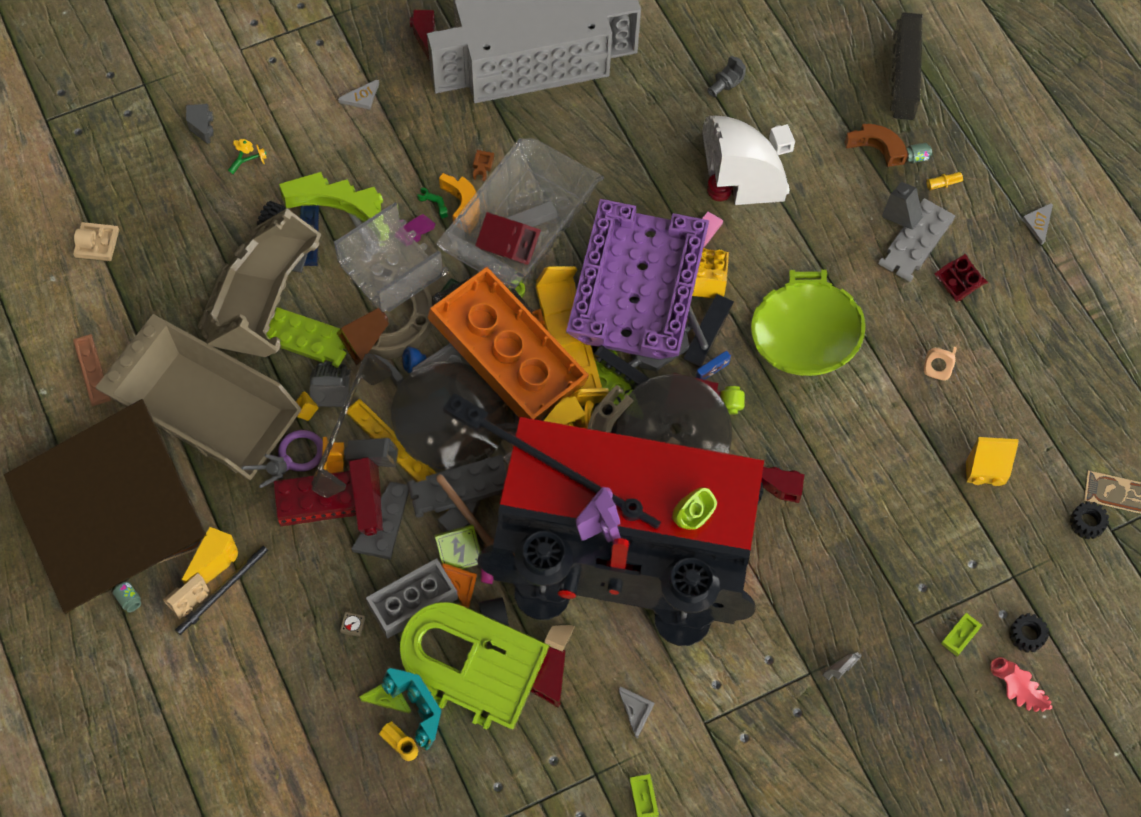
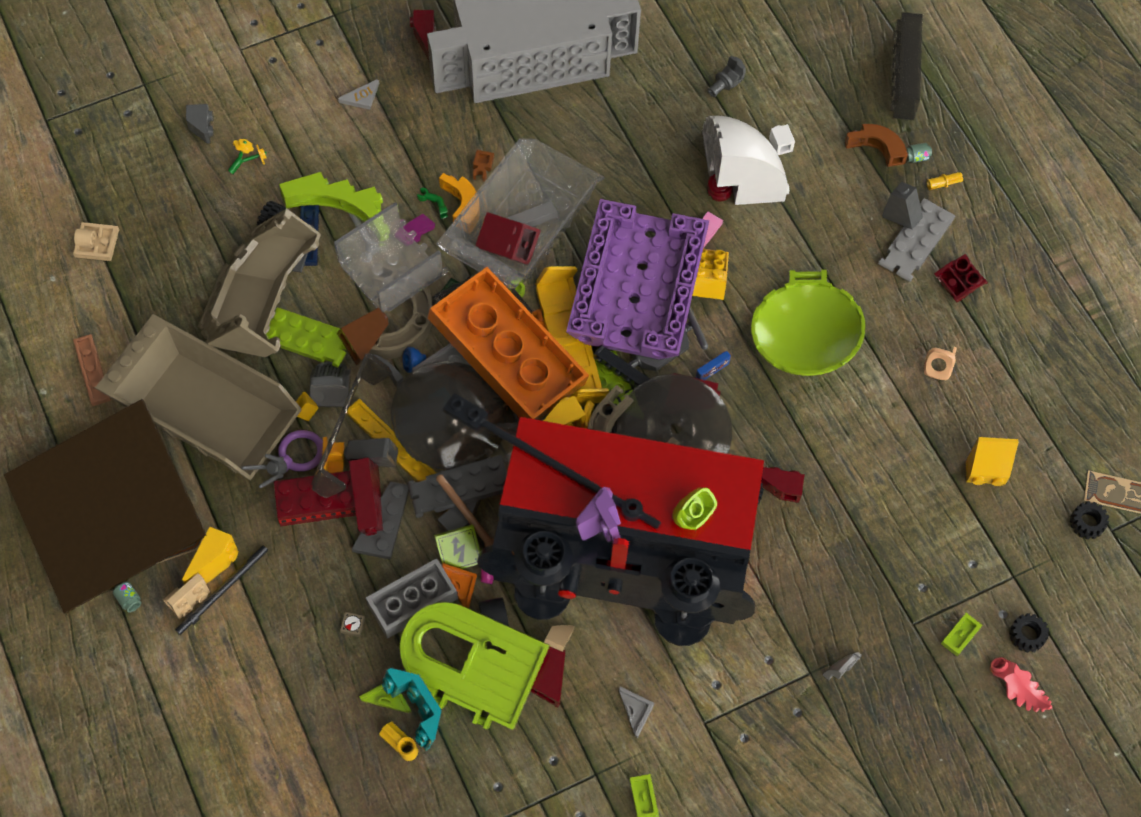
black slope [684,294,734,367] -> none
lime head [720,386,745,415] -> none
light grey tile [1022,203,1053,245] -> none

